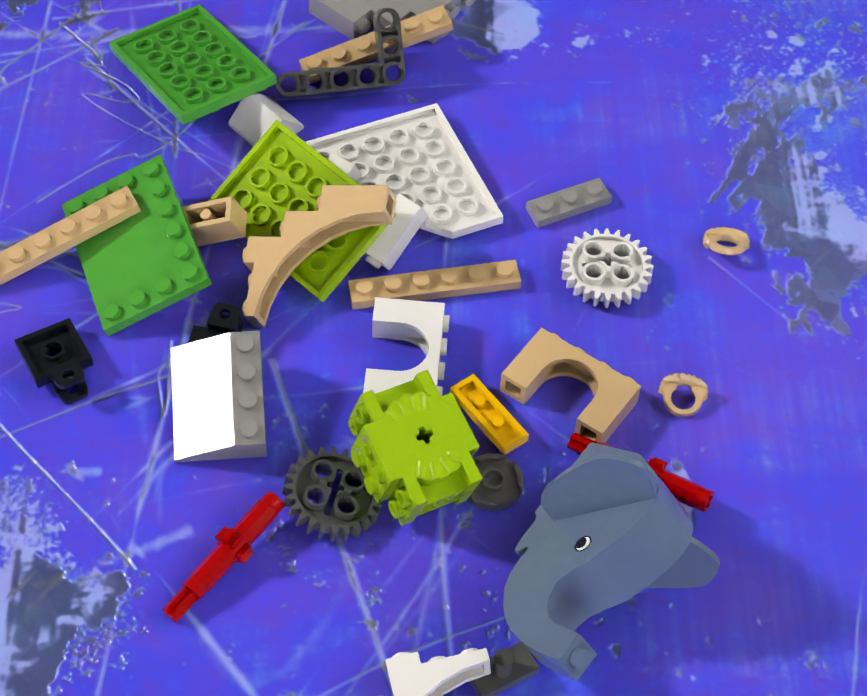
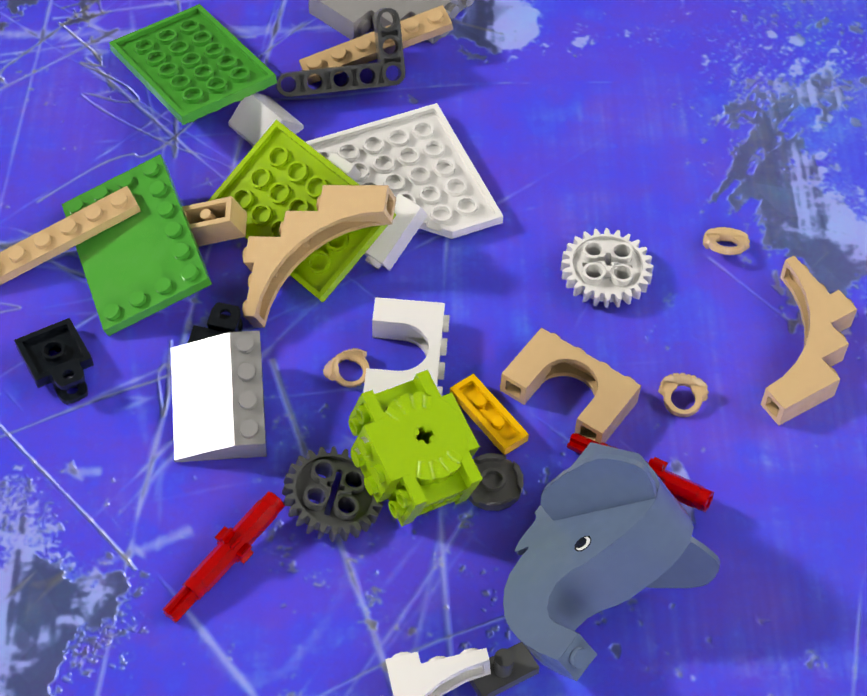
tan plate [348,260,521,310] -> none
light grey plate [526,178,612,228] -> none
none -> tan piece [323,348,370,388]
none -> tan arch [760,256,857,426]

